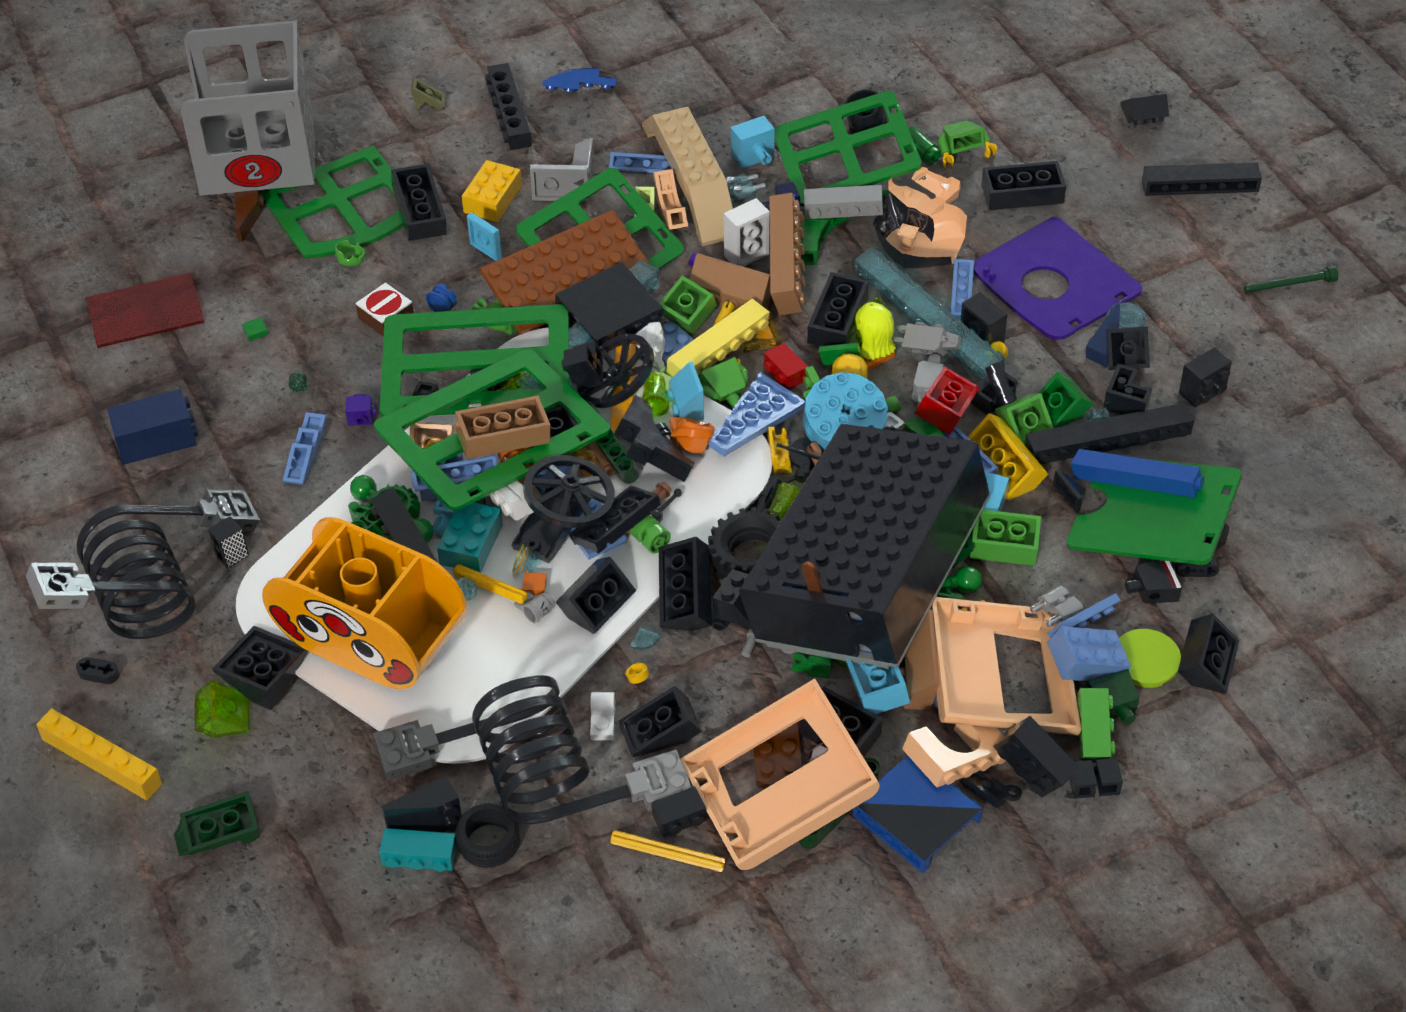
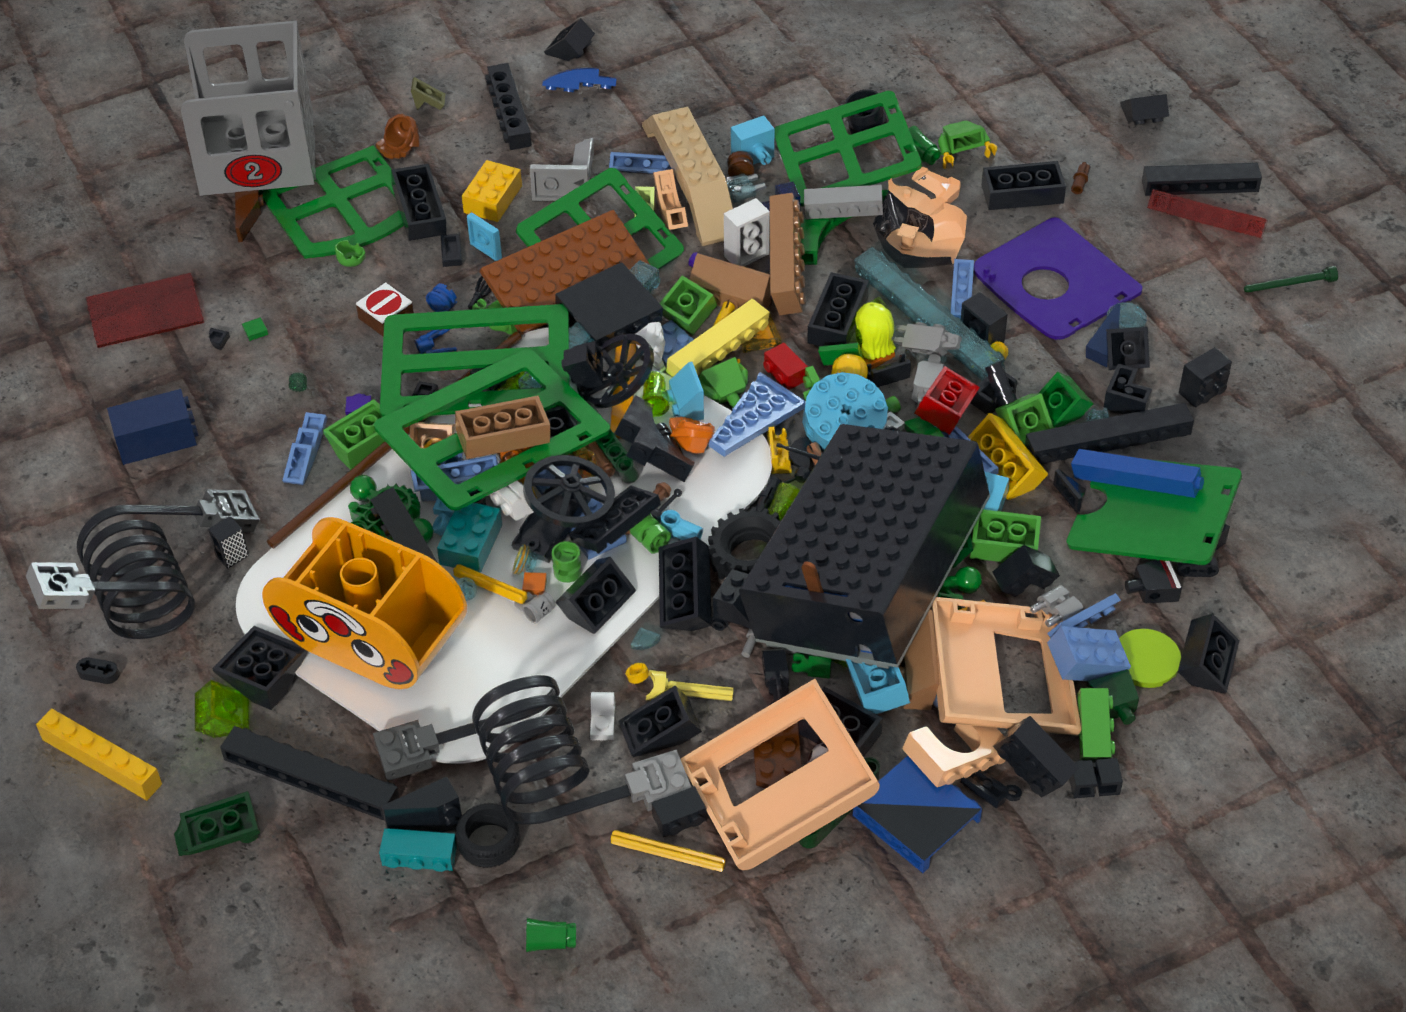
none -> black tile [209,328,230,350]
none -> black brick [220,726,400,821]
none -> reddish brown piece [267,331,522,549]
none -> bright green slope [323,399,384,470]
none -> dark orange hair [376,114,419,159]
none -> blue plant [414,329,457,354]
none -> black tile [441,234,462,267]
none -> black piece [468,276,491,310]
none -> green plant [526,918,576,953]
none -> black slope [544,18,595,61]
none -> bright green wheel [552,541,582,583]
none -> light yellow piece [646,670,733,701]
none -> medium azure piece [661,510,703,540]
none -> reddish brown wheel [727,151,754,179]
none -> black beam [762,649,789,705]
none -> black hinge [867,353,911,387]
none -> black brick [992,545,1060,597]
none -> reddish brown axle [1071,162,1090,195]
none -> clear red arch [1147,189,1268,239]

